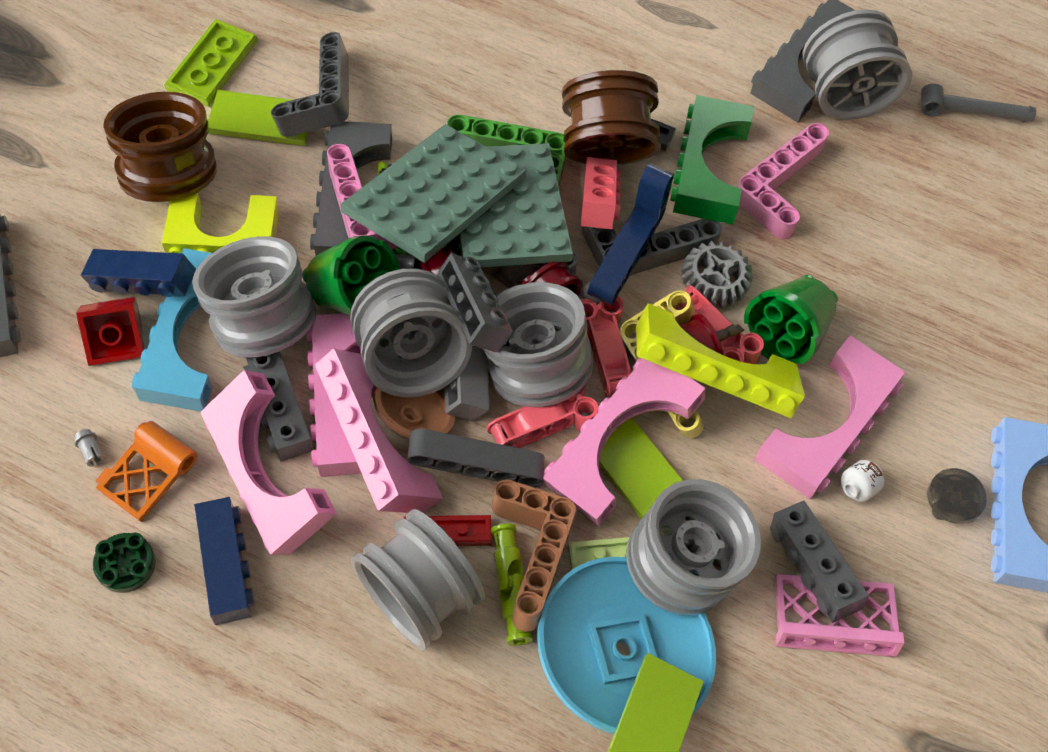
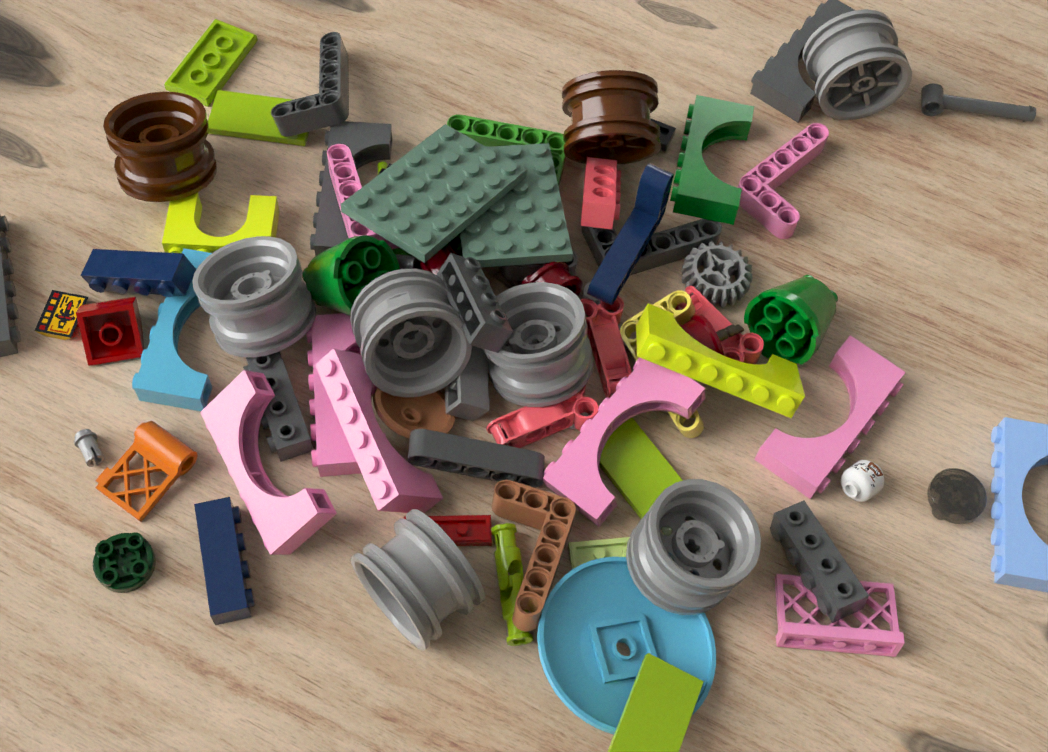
none -> piece [34,290,88,340]

